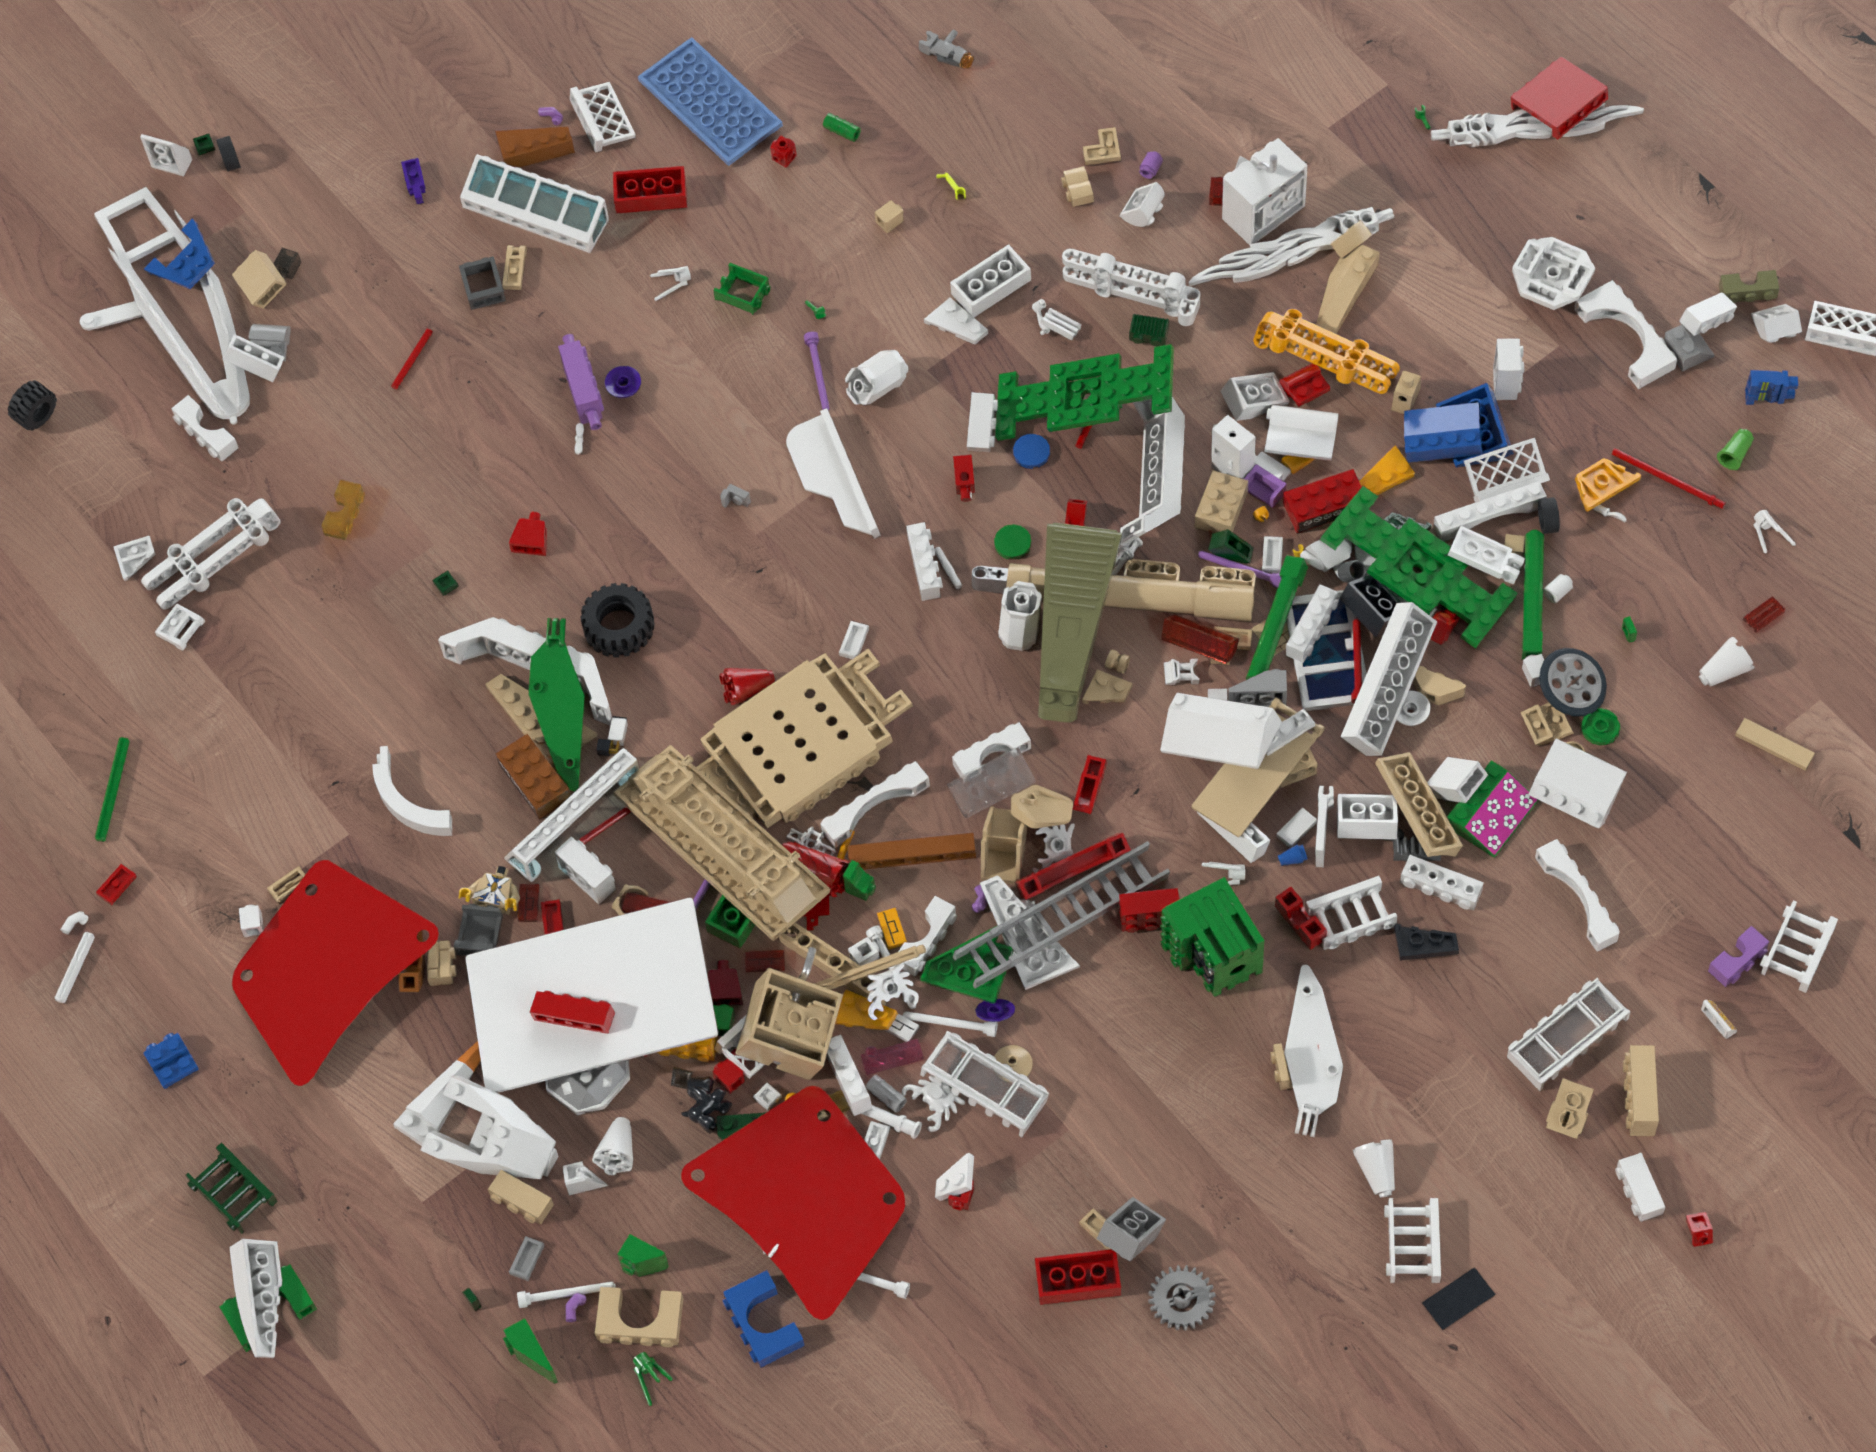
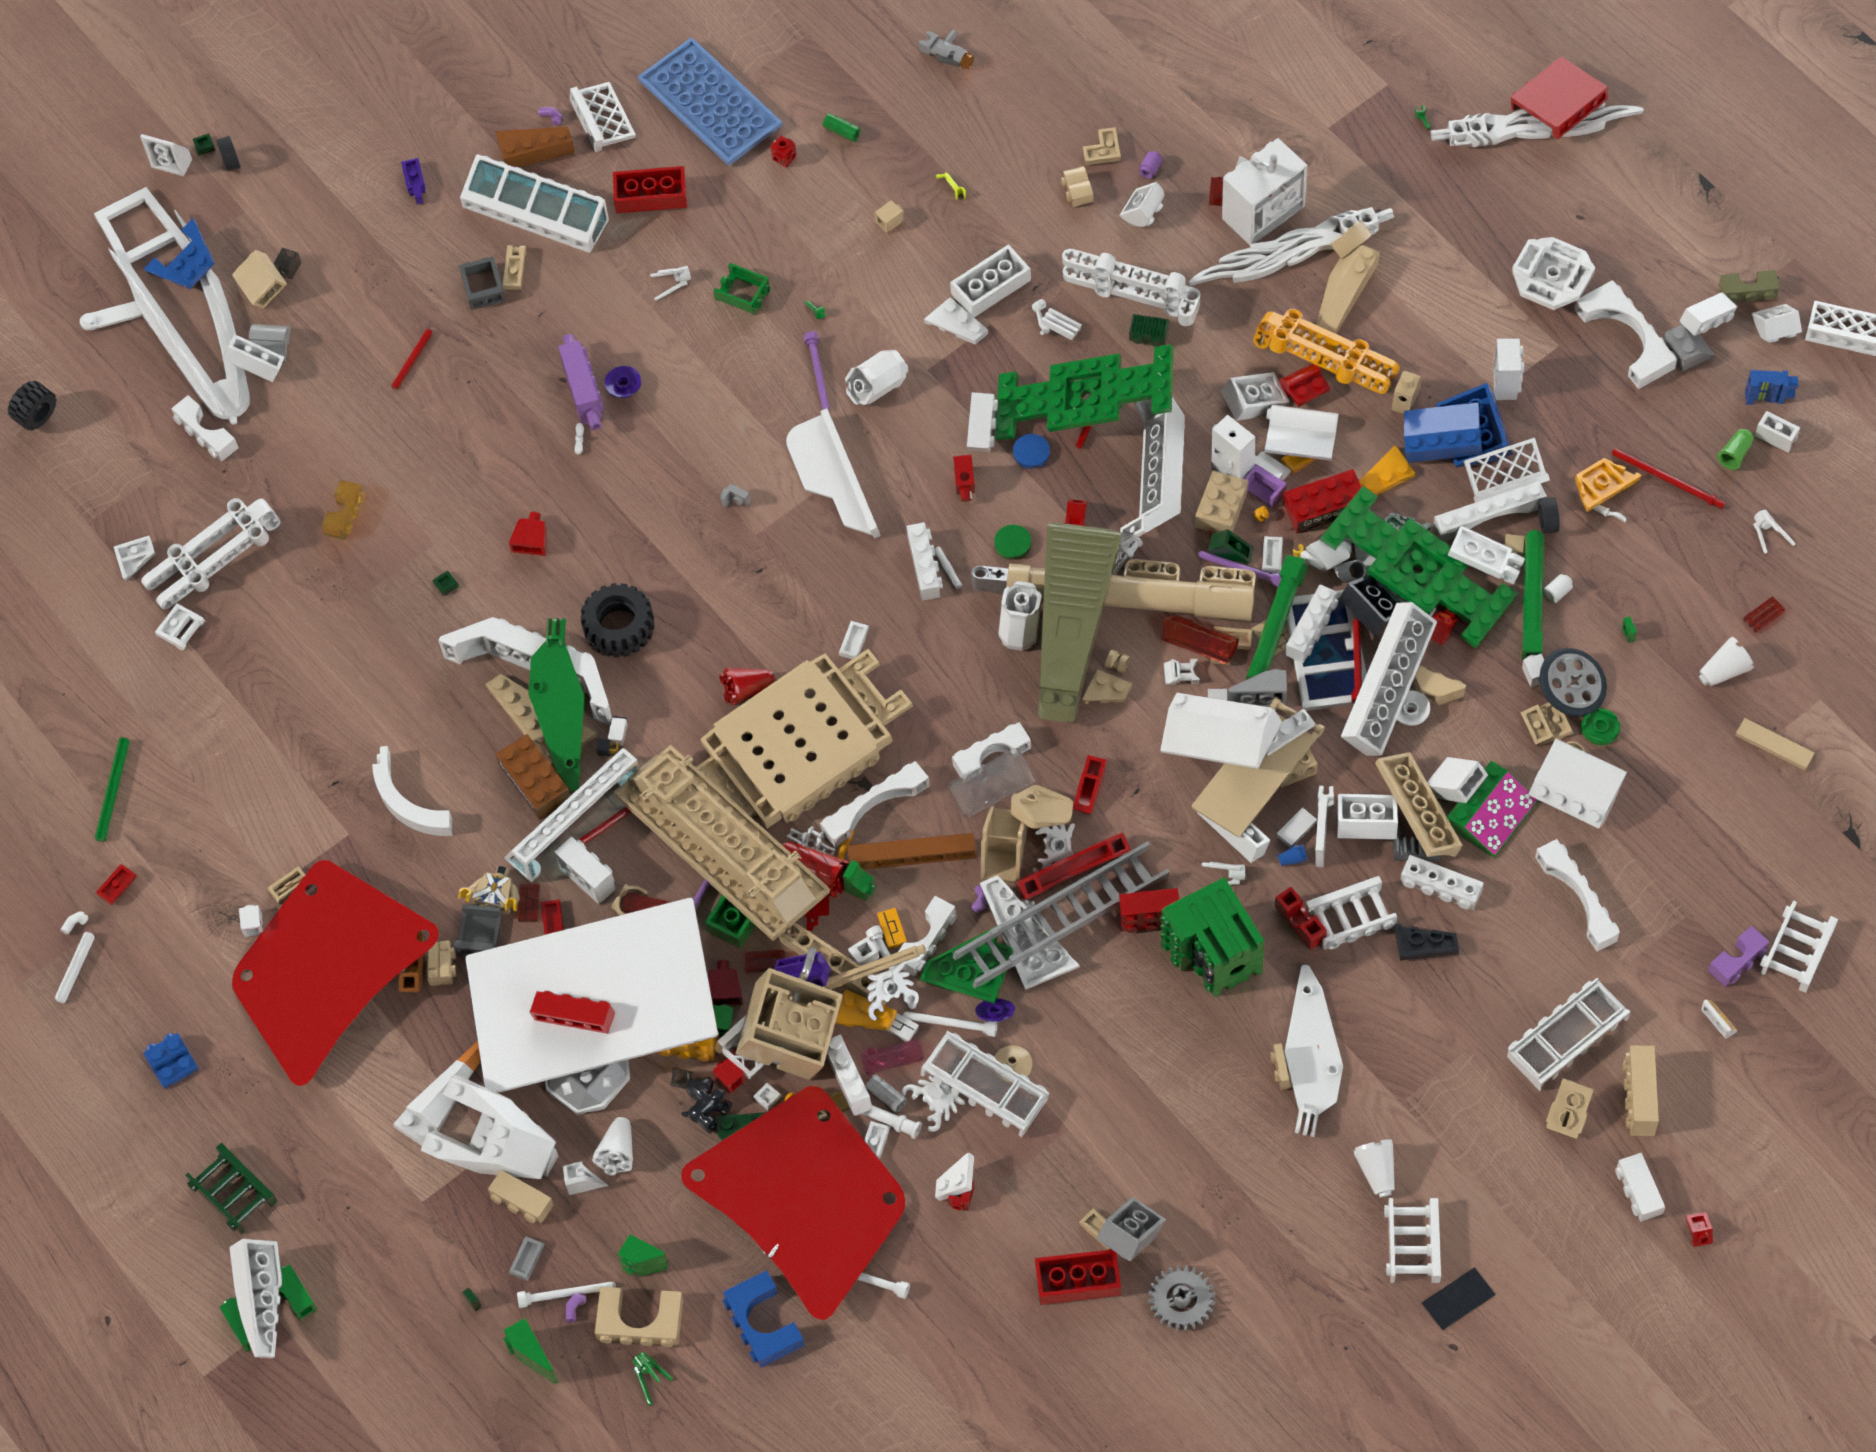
none -> dark purple piece [774,952,831,987]
none -> white brick [1755,411,1800,453]

